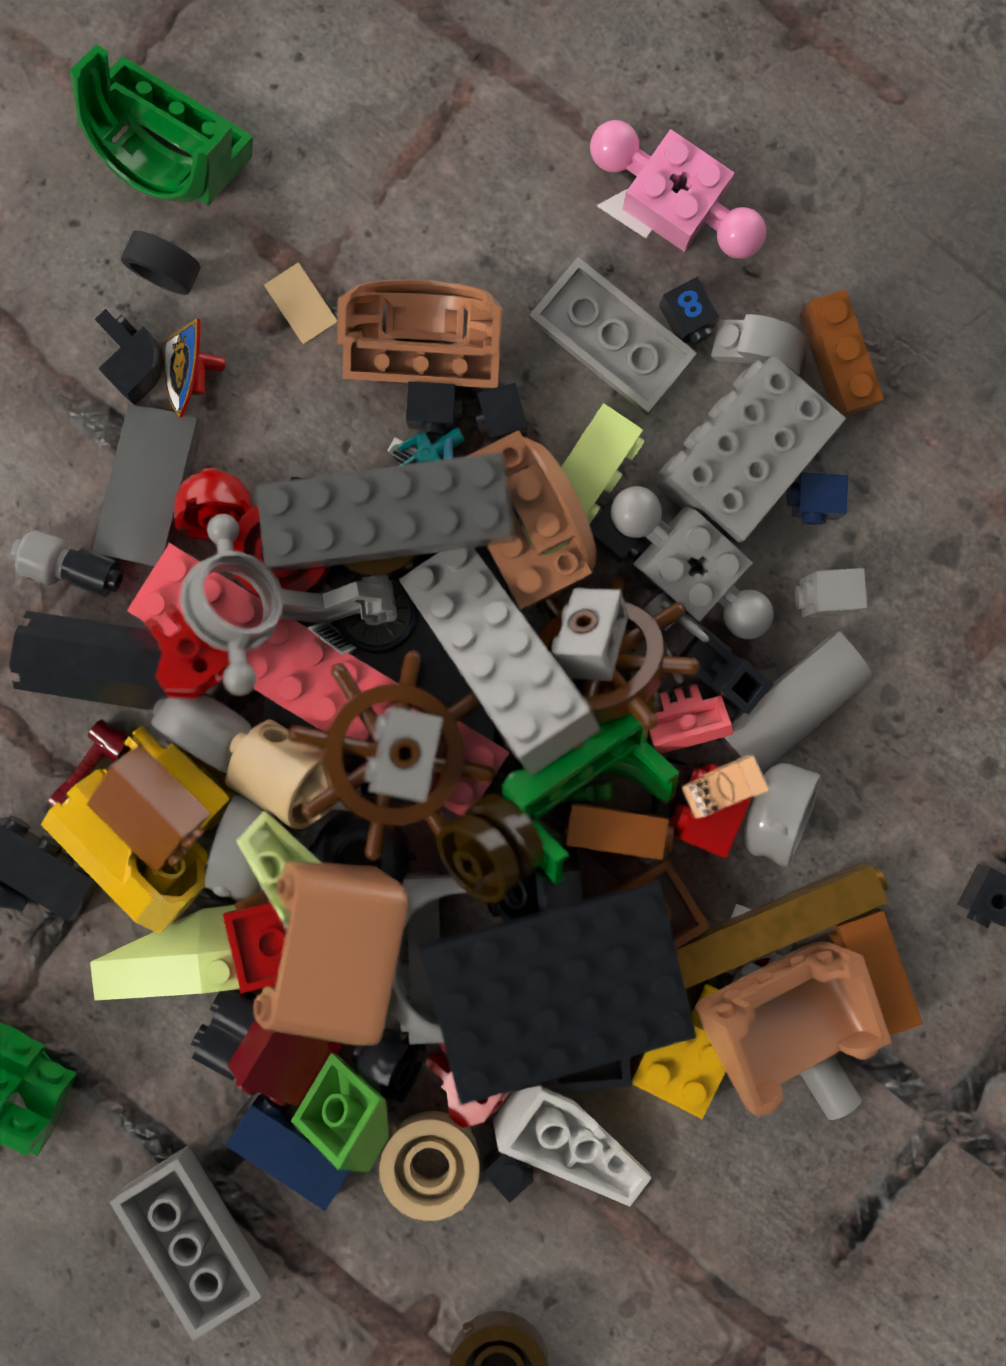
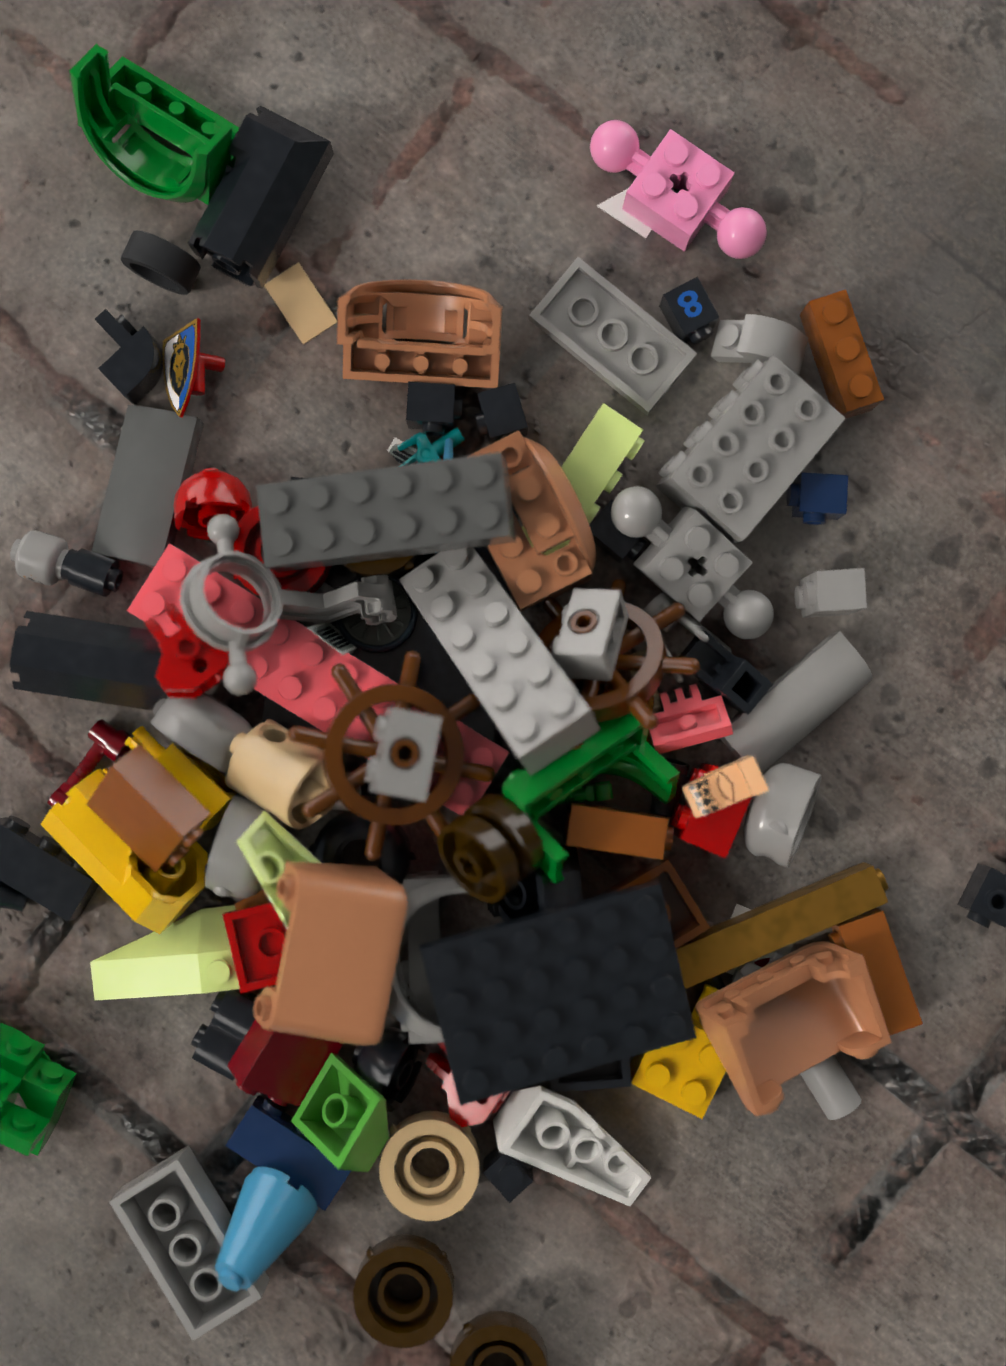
none -> black brick [188,106,334,289]
none -> dark azure cone [215,1167,318,1291]
none -> dark brown piece [353,1234,454,1348]

